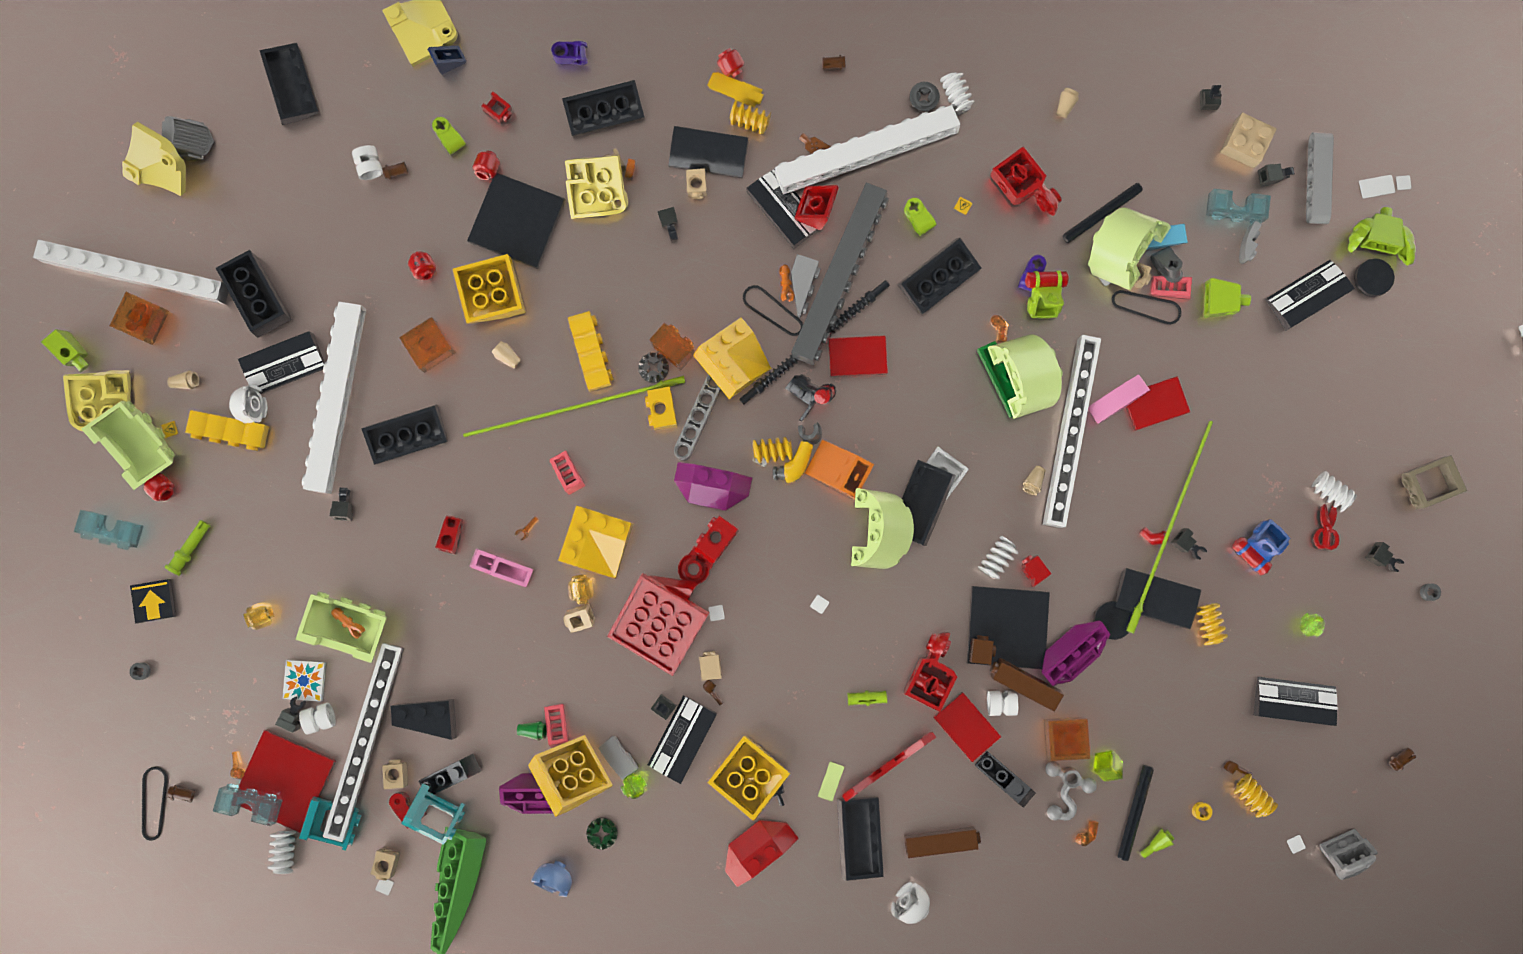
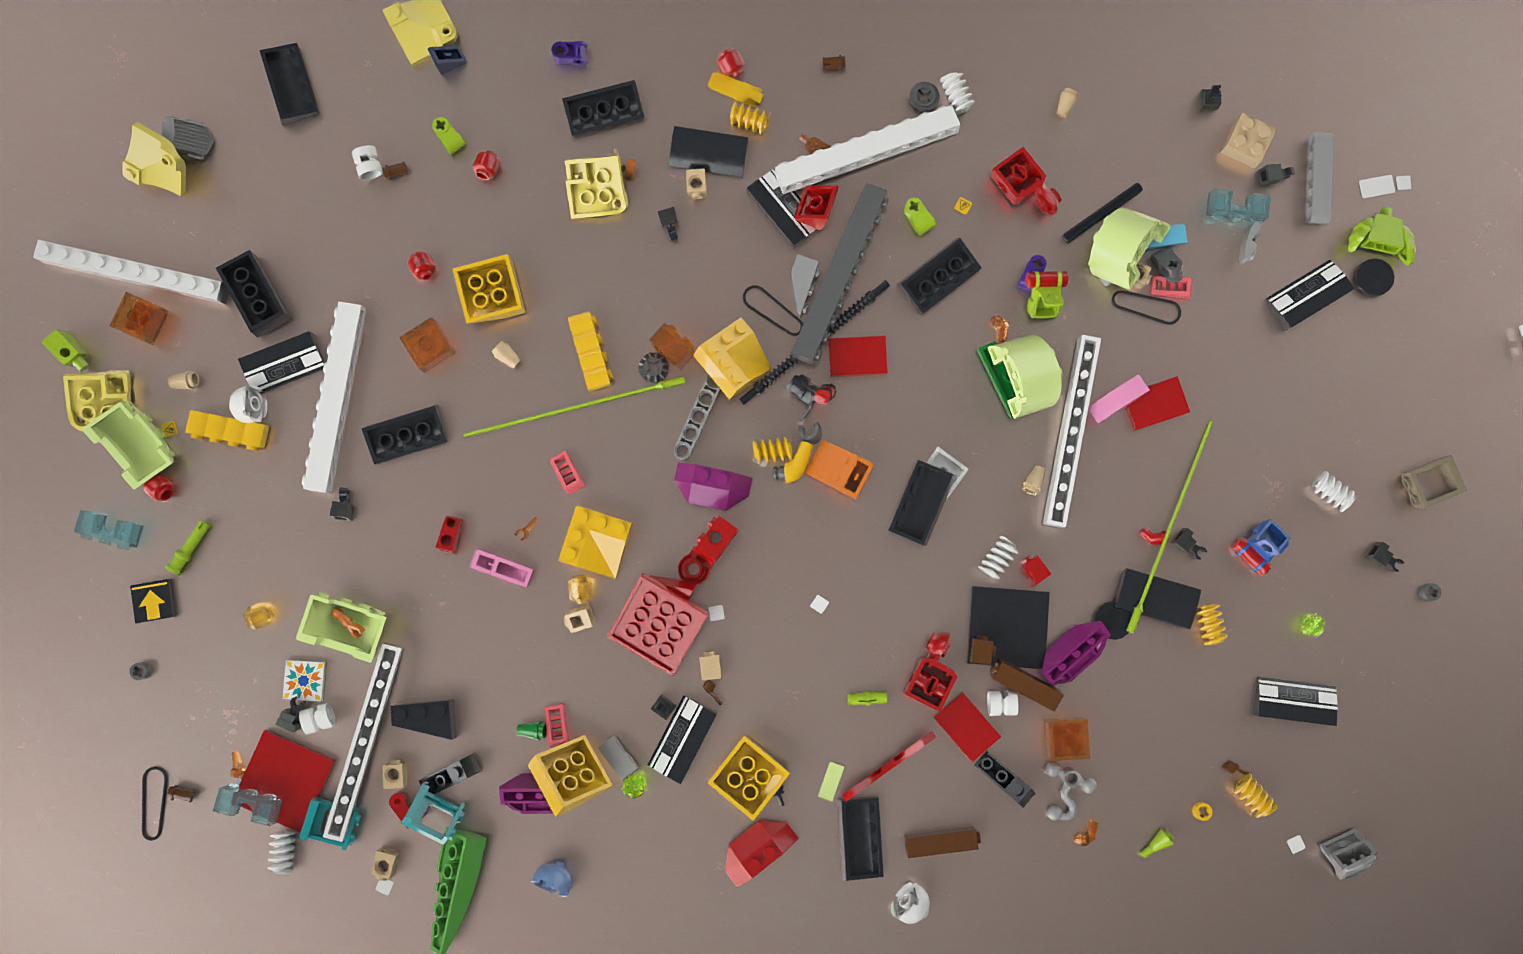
black tile [467,173,566,269] -> none
red window [481,92,512,124] -> none
dark green gear [586,818,618,850] -> none
yellow brick [645,387,677,430] -> none
orange piece [779,264,794,302] -> none
yellowish green cylinder [851,488,914,569] -> none
clear neon green panel [1094,750,1123,782] -> none
black axle [1118,765,1154,861] -> none
lime torso [1204,278,1251,318] -> none
red piece [1313,504,1340,550] -> none
reddish brown pin [1389,748,1416,771] -> none

